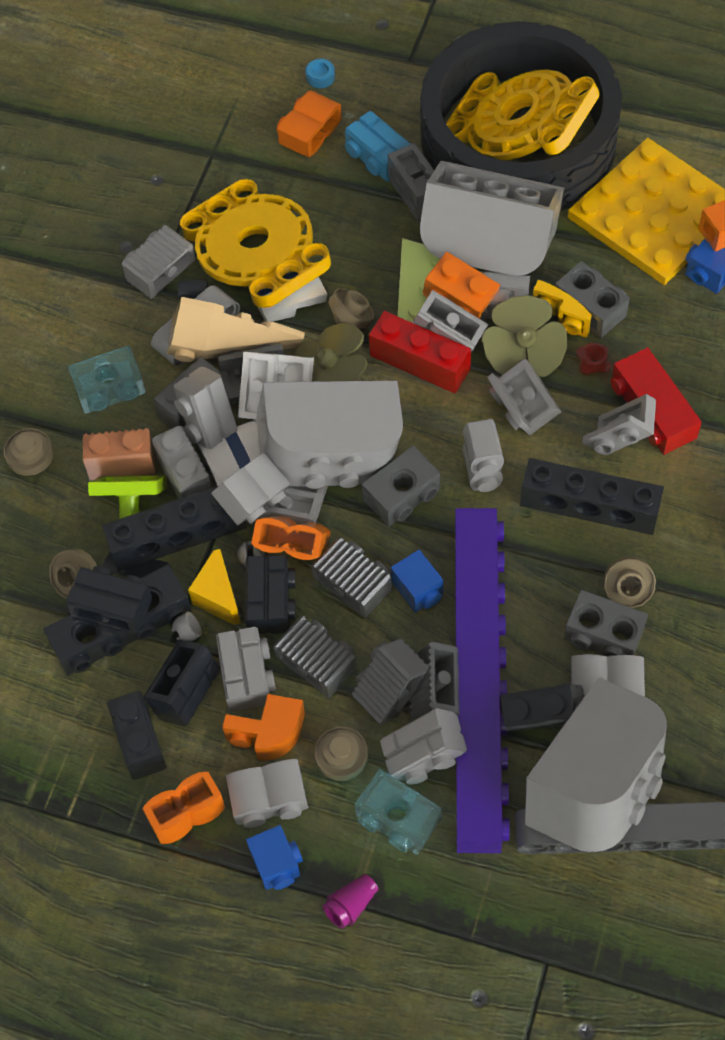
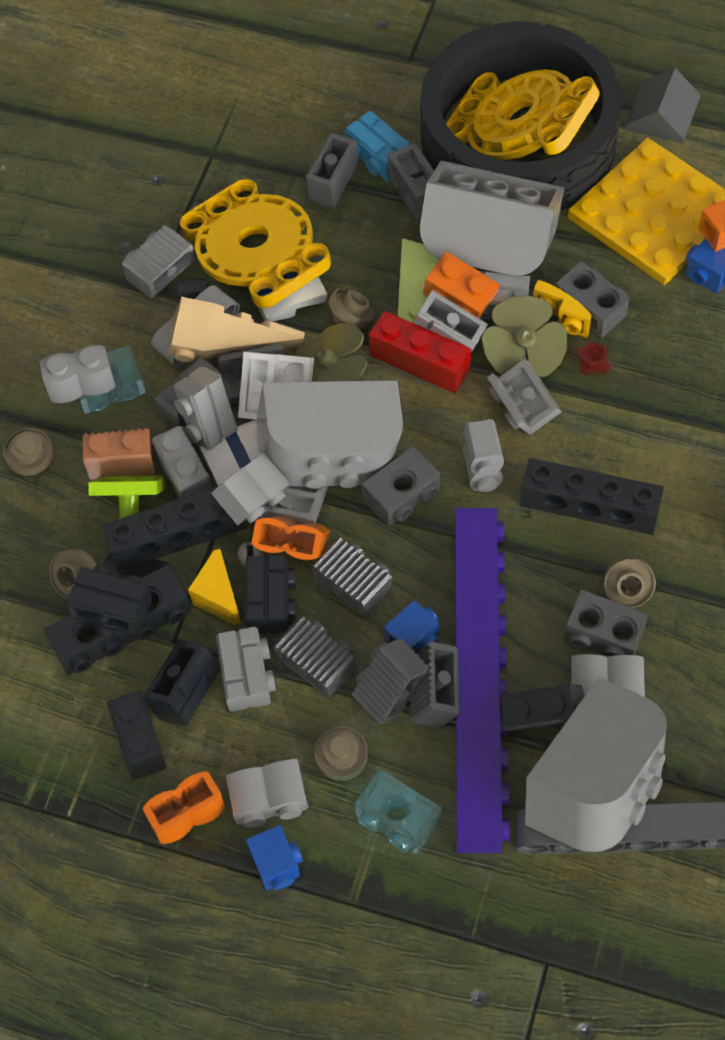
light grey hinge [171,612,202,642] -> none
orange brick [222,694,305,761] -> none
orange brick [277,90,342,158] -> none
dark azure tile [305,59,335,88] -> none
magenta cone [322,874,378,929] -> none
light grey brick [380,708,467,784] -> none
blue brick [391,549,443,613] -> none
light grey bracket [582,394,656,456] -> none
red brick [610,347,702,455] -> none
none -> light grey brick [39,345,116,403]
none -> dark grey brick [305,133,359,209]
none -> blue brick [384,600,439,654]
none -> dark grey slope [625,67,701,143]

